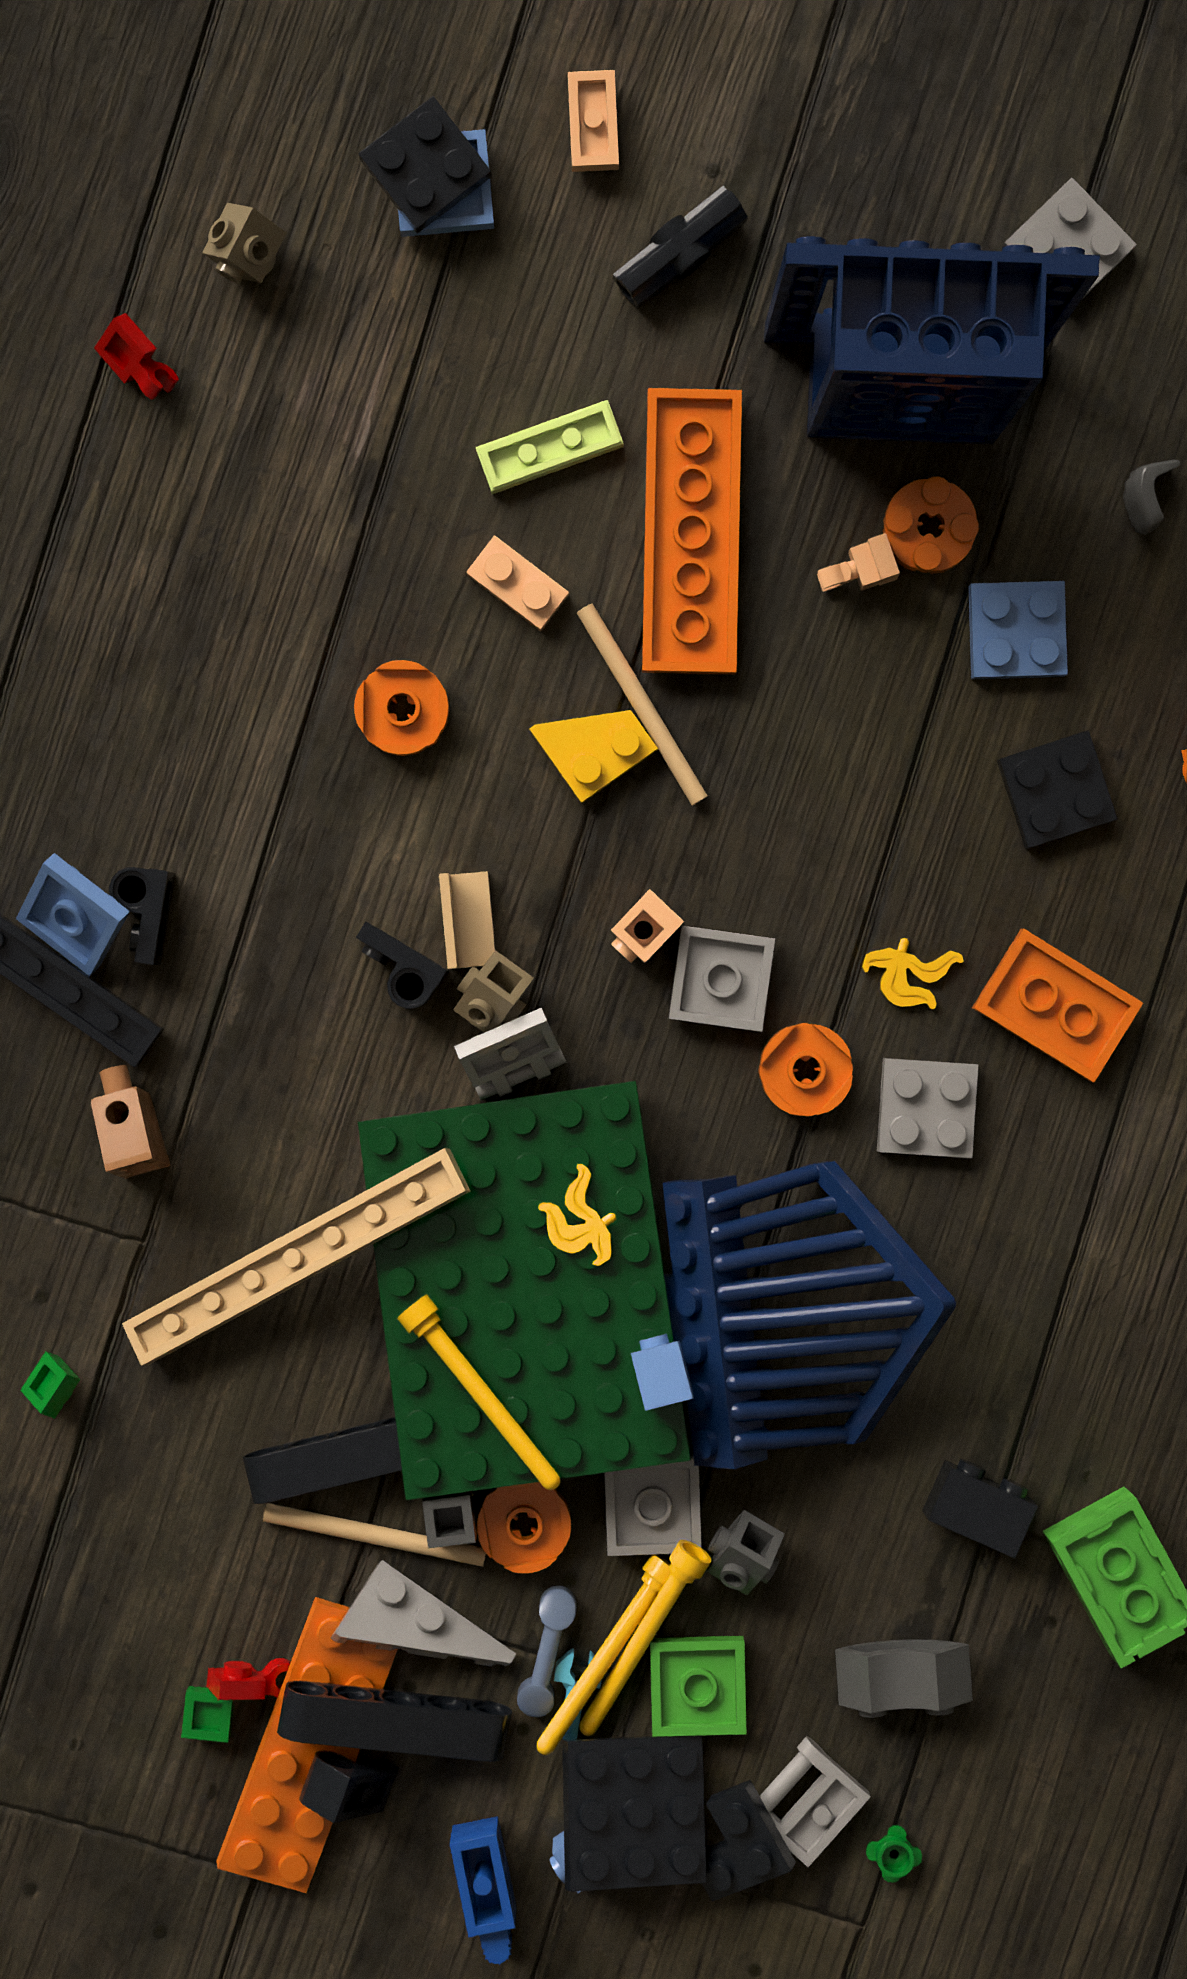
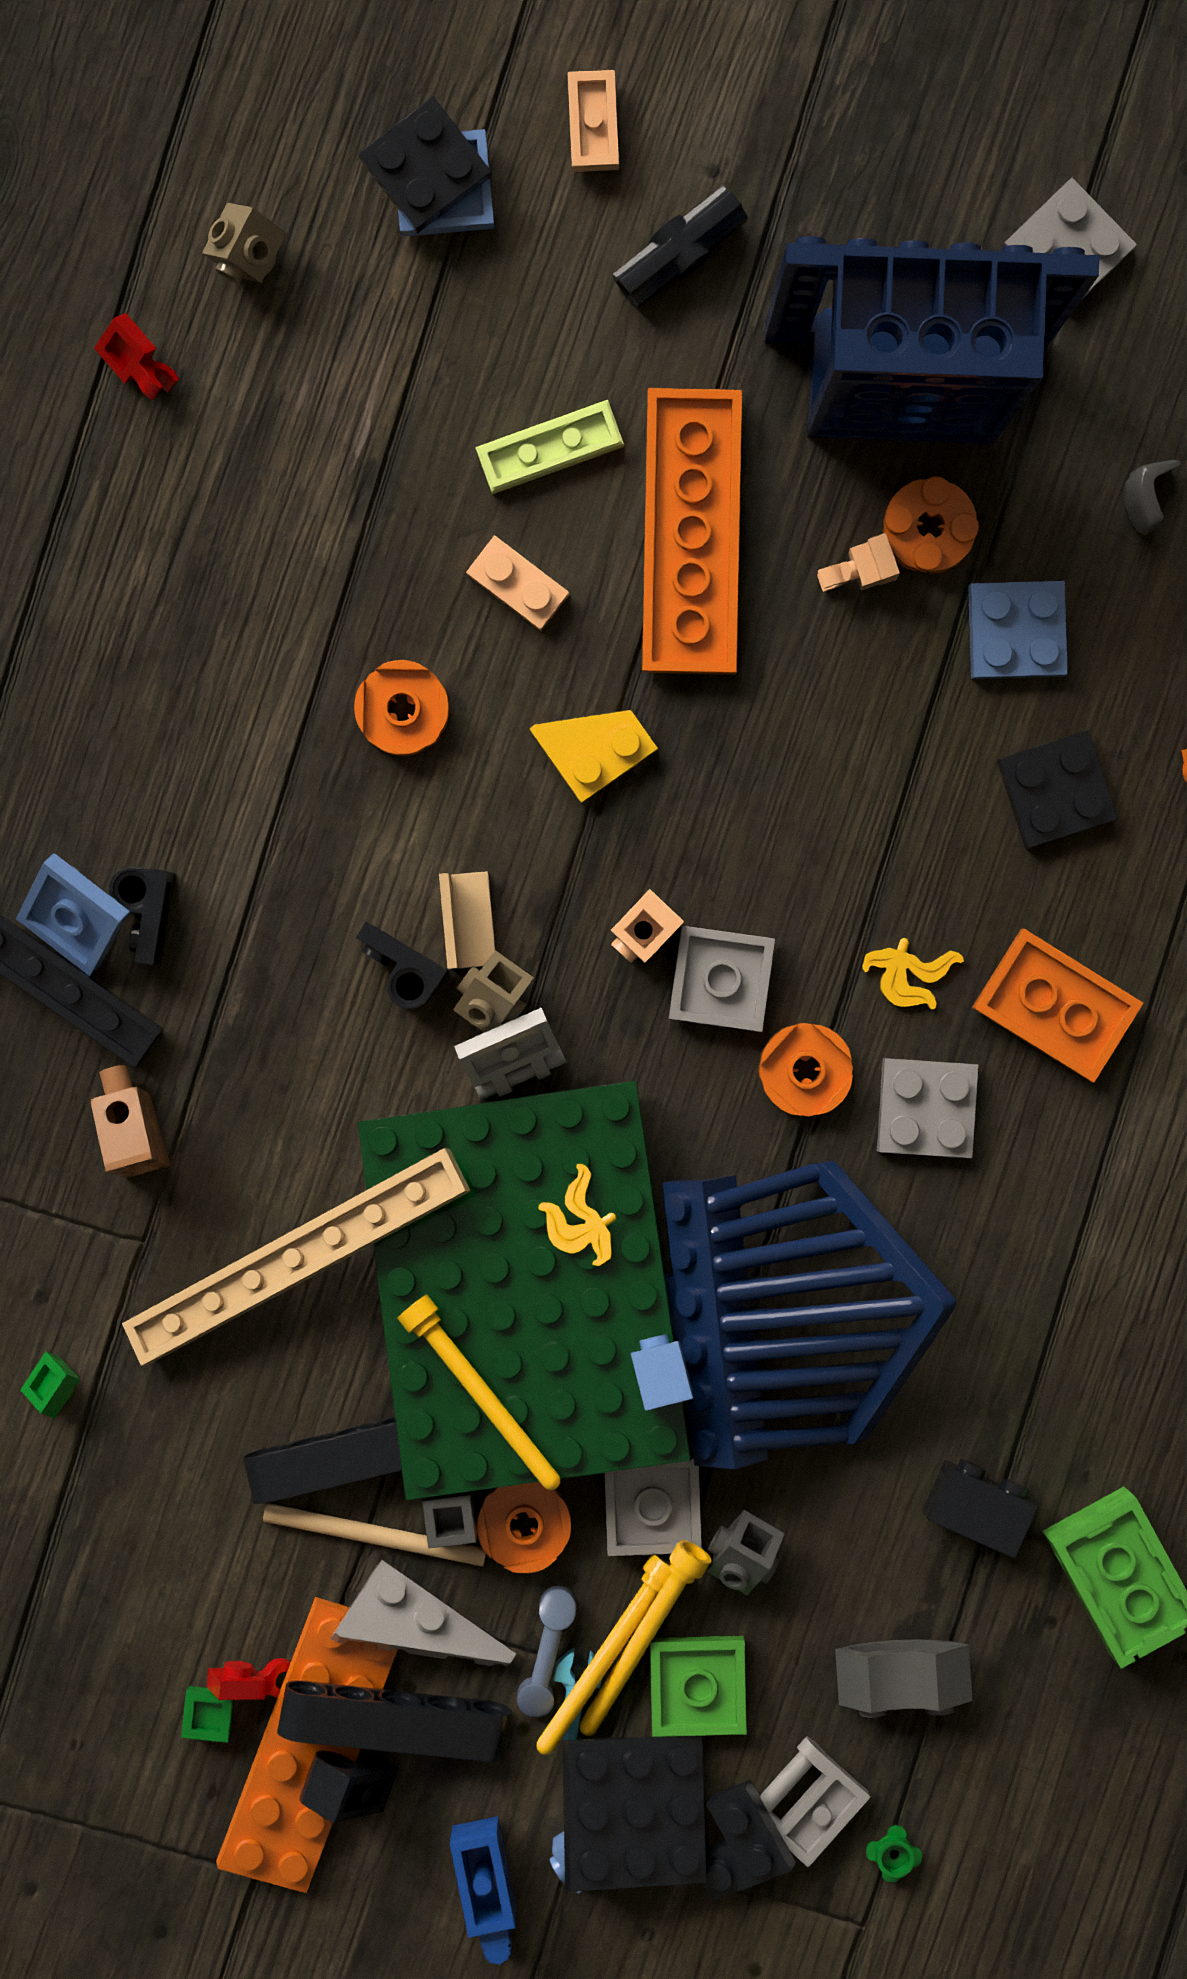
tan axle [577,603,708,806] -> none

